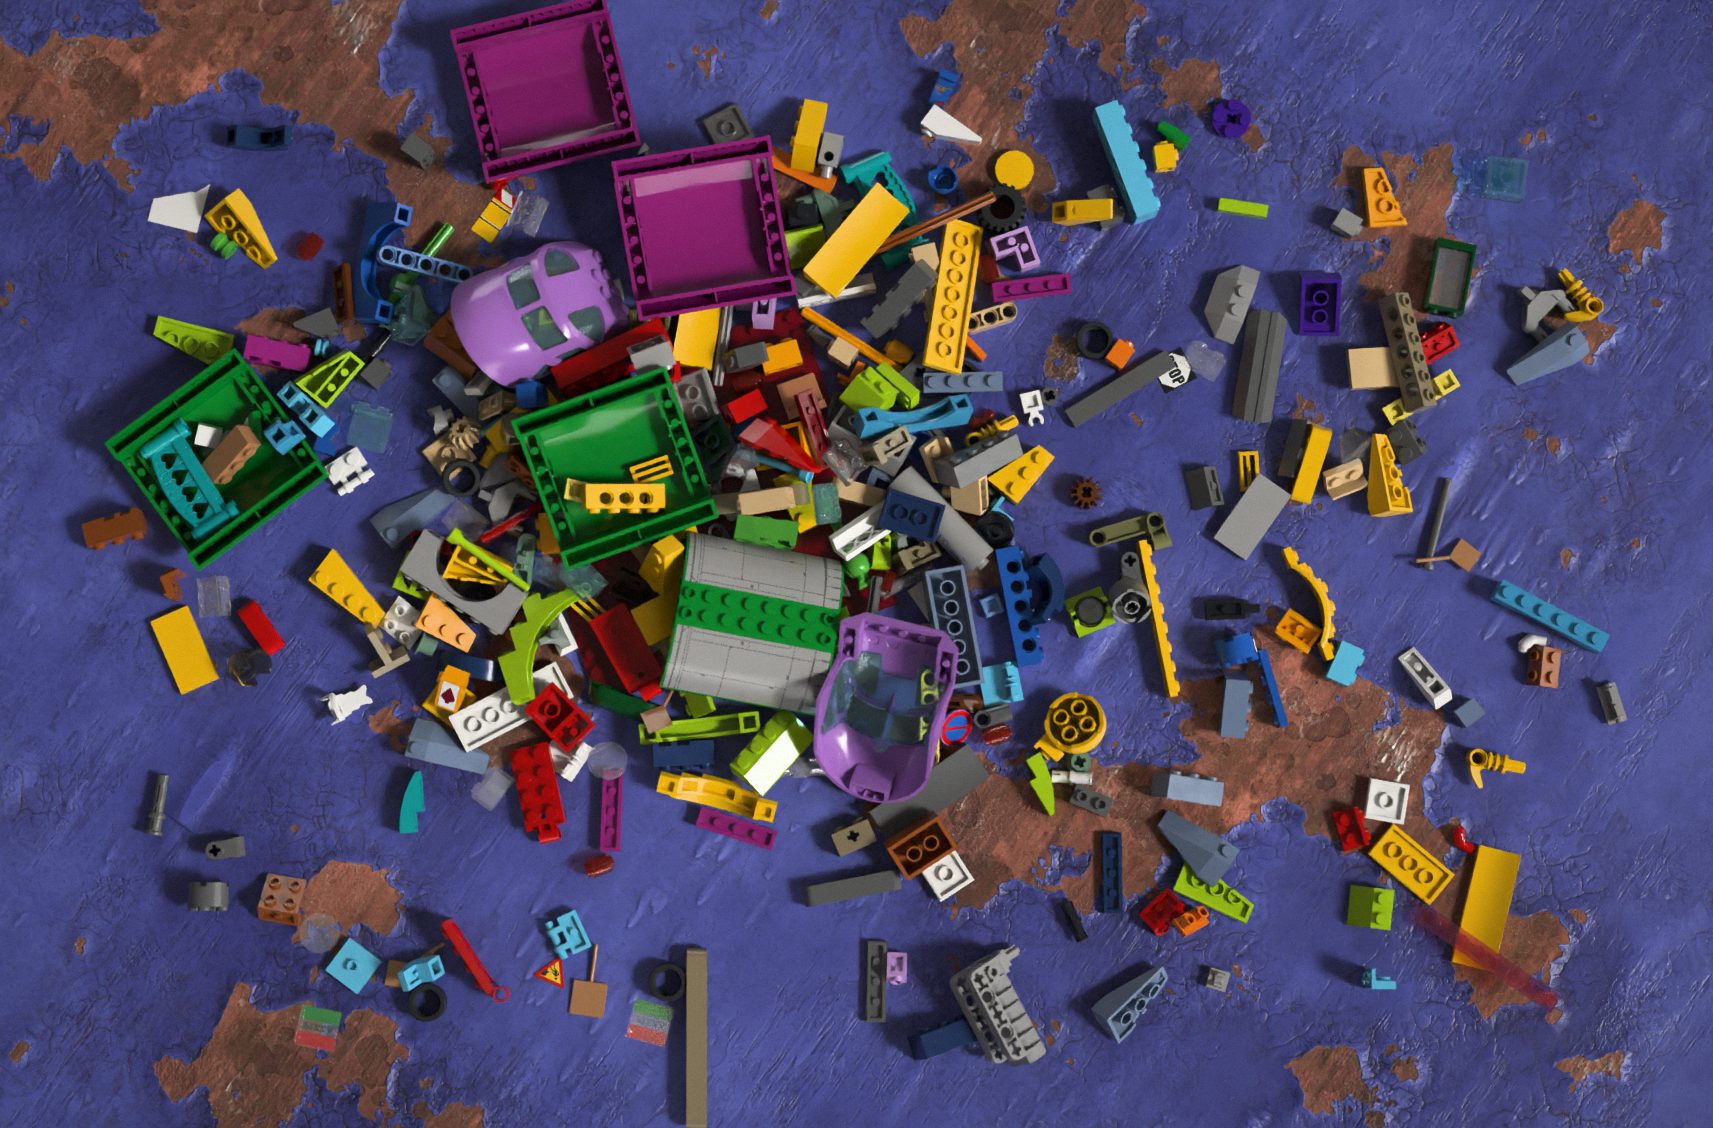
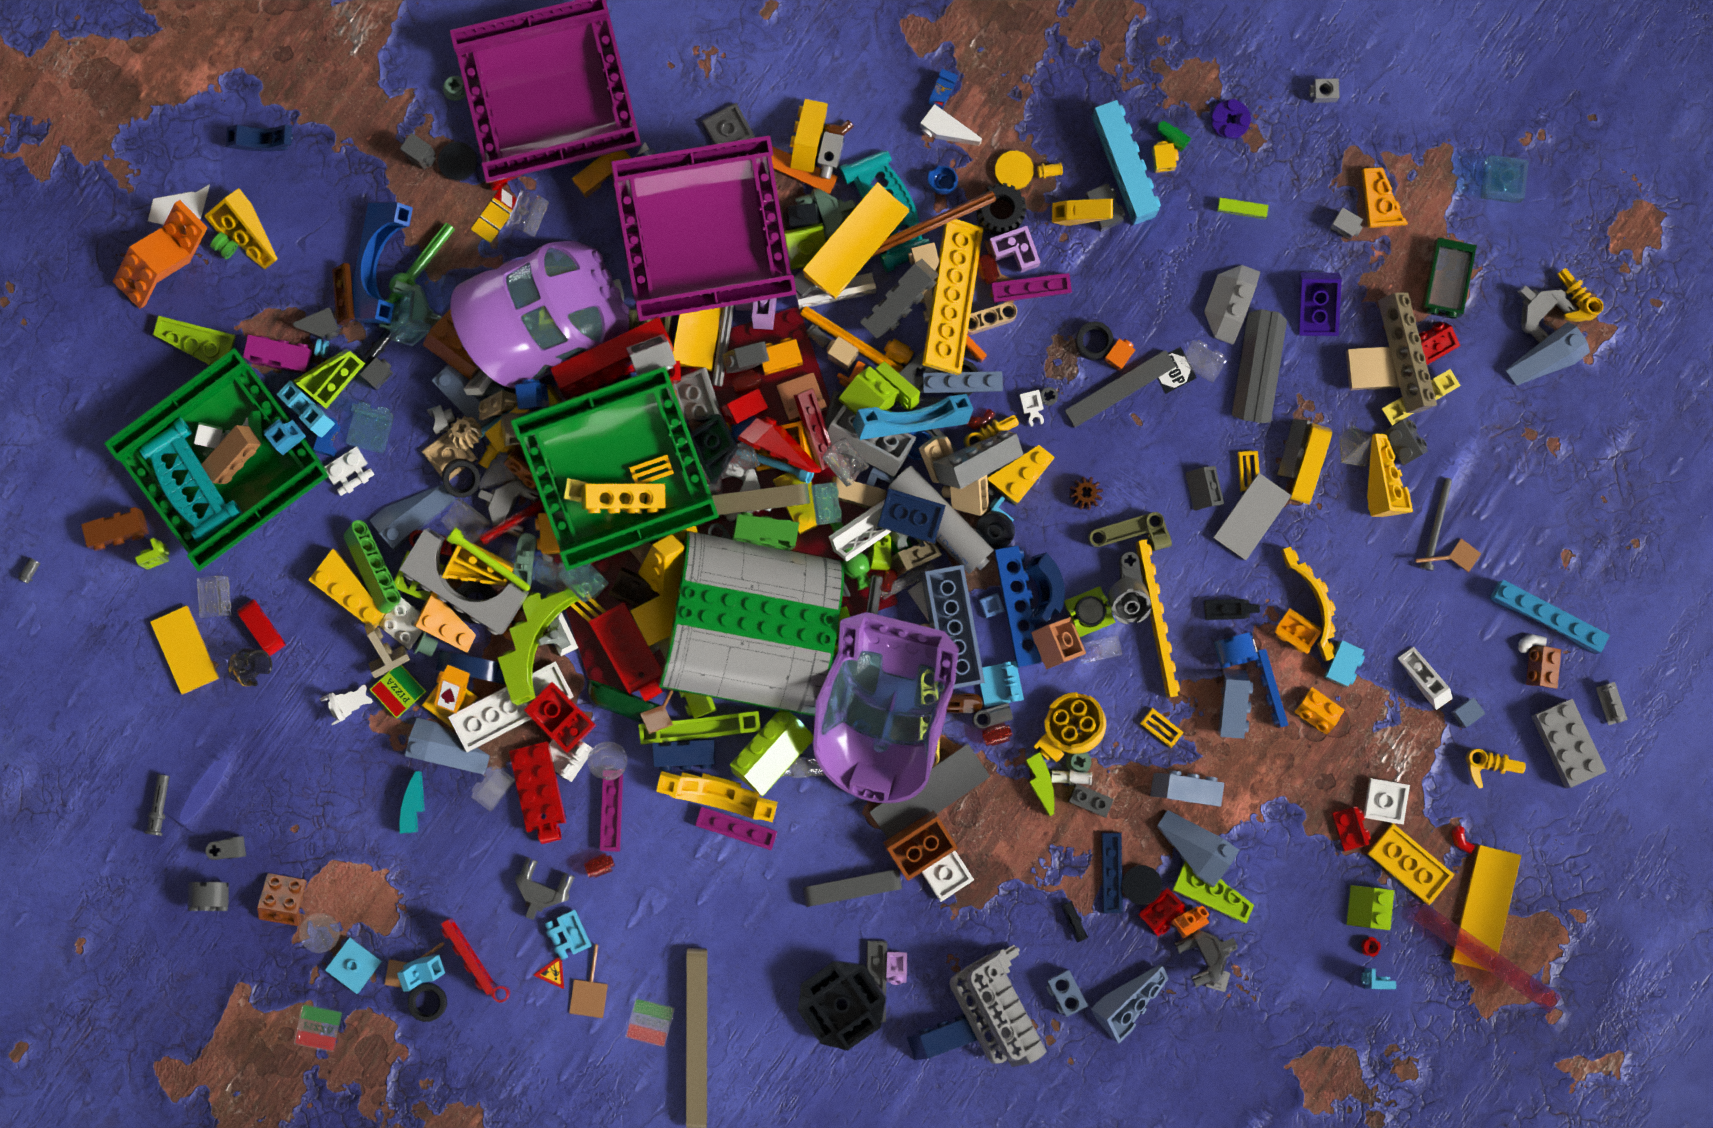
dark orange bracket [160,568,187,602] -> none
clear red brick [296,232,325,262] -> none
medium blue beam [376,245,473,284] -> none
black tyre [649,963,687,1001] -> none
tan window [736,487,796,515] -> none
dark tan brick [831,817,877,857] -> none
dark tan bracket [857,425,913,466] -> none
piece [940,709,973,746] -> none
tan bracket [1322,458,1368,500] -> none
none -> dark grey pin [18,557,41,584]
none -> orange bracket [113,200,208,309]
none -> lime bracket [135,538,170,570]
none -> bright green beam [343,520,401,614]
none -> tile [370,665,427,719]
none -> black tile [438,142,478,182]
none -> sand green piece [443,76,466,101]
none -> dark grey connector [515,857,575,920]
none -> light orange arch [572,150,631,198]
none -> black piece [798,960,887,1051]
none -> reddish brown arm [823,120,854,136]
none -> nougat brick [1031,617,1086,669]
none -> yellow pin [1037,163,1063,179]
none -> sand blue brick [1046,969,1088,1017]
none -> clear slope [1080,636,1122,664]
none -> black tile [1122,865,1162,905]
none -> yellow tile [1140,708,1184,748]
none -> dark grey connector [1174,930,1238,988]
none -> light orange bracket [1295,687,1344,734]
none -> light grey brick [1309,79,1339,103]
none -> red plate [1361,937,1381,957]
none -> light grey brick [1531,699,1607,788]

